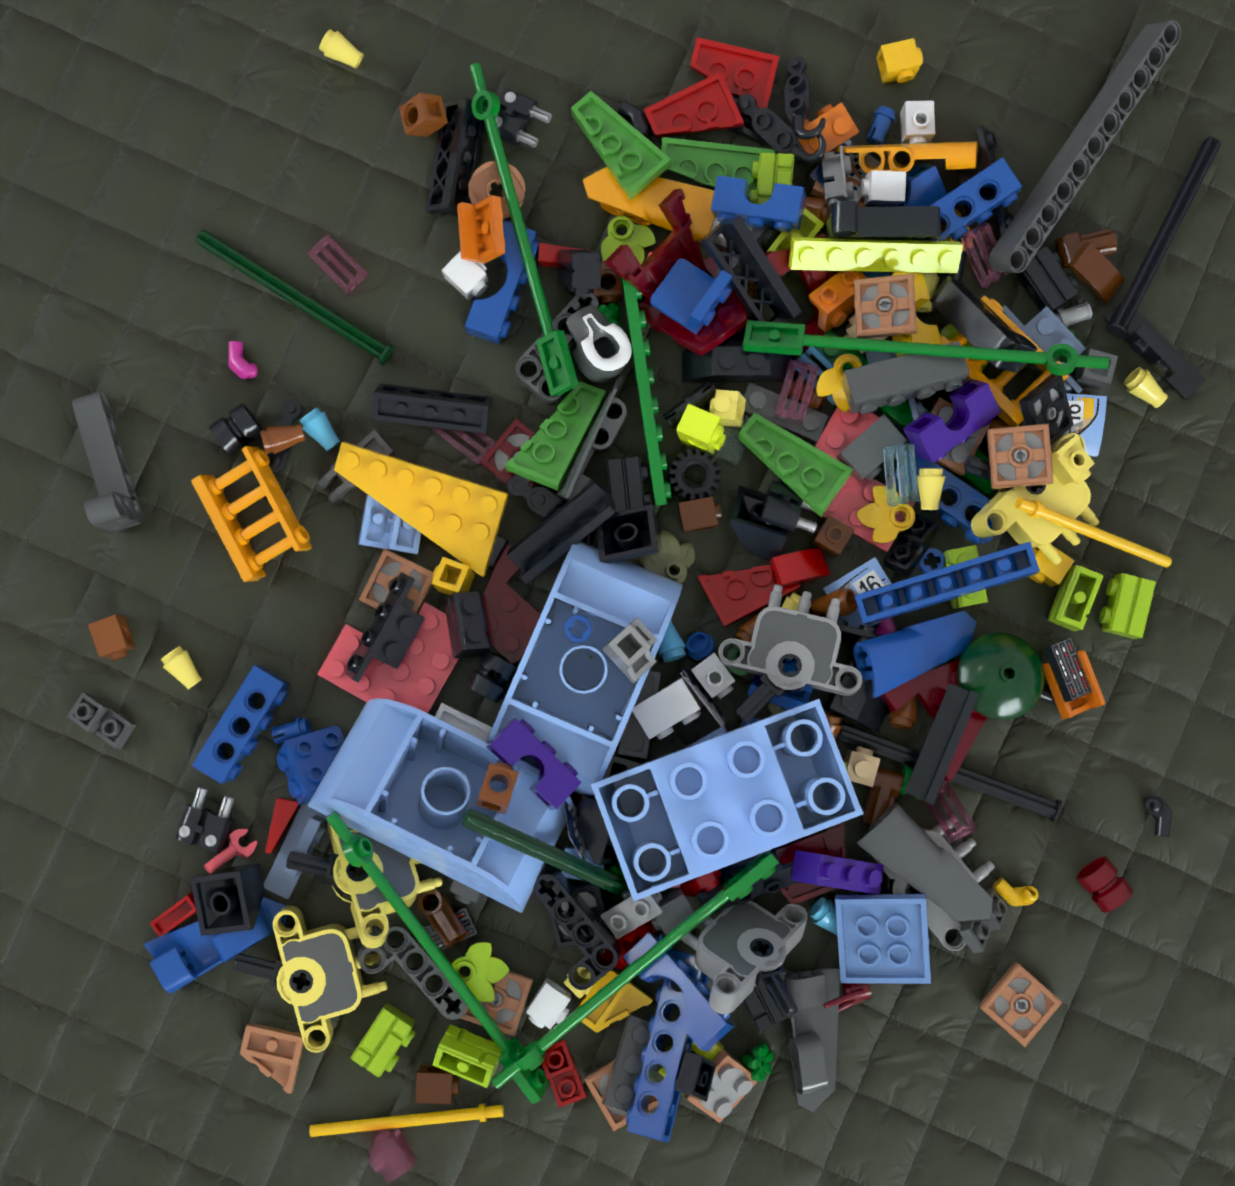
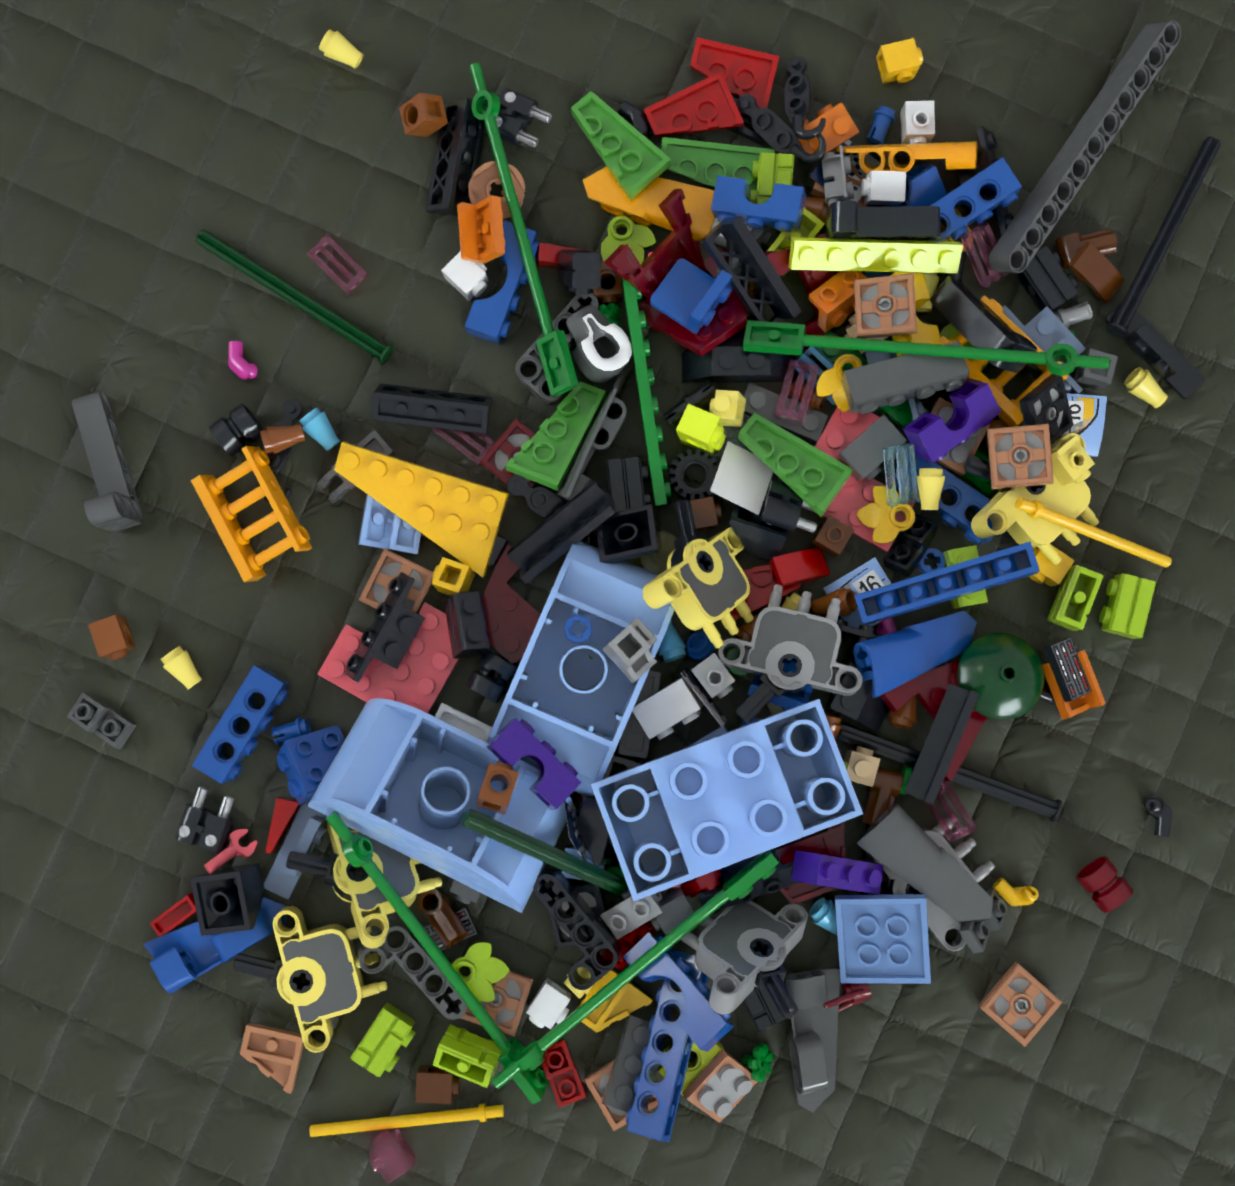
black piece [675,1052,717,1102] -> none
none -> piece [643,500,754,648]
none -> white sticker [710,441,773,515]

